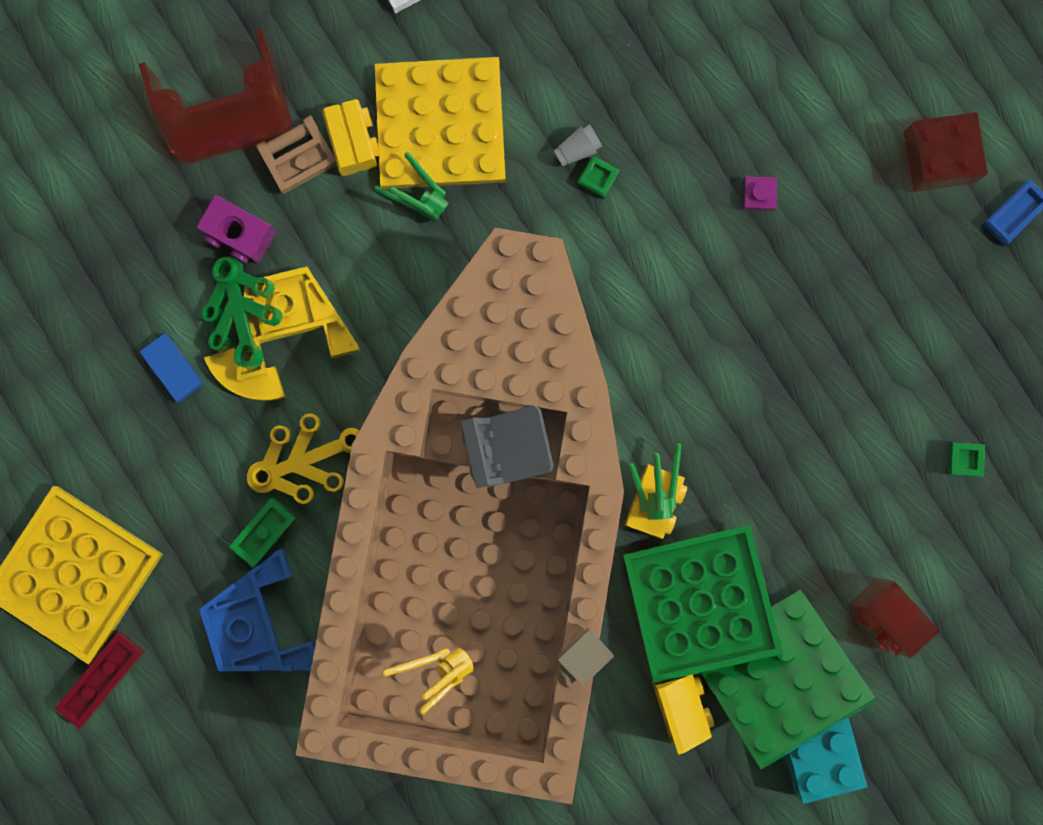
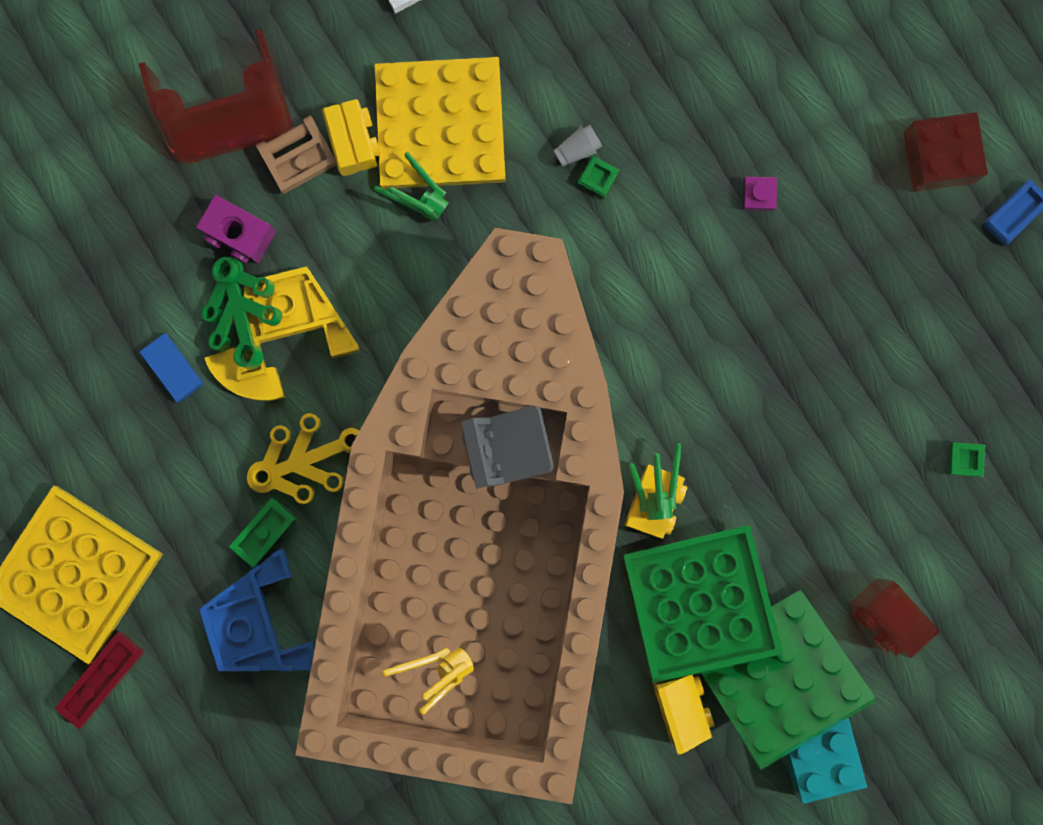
dark tan brick [557,627,614,686] -> none

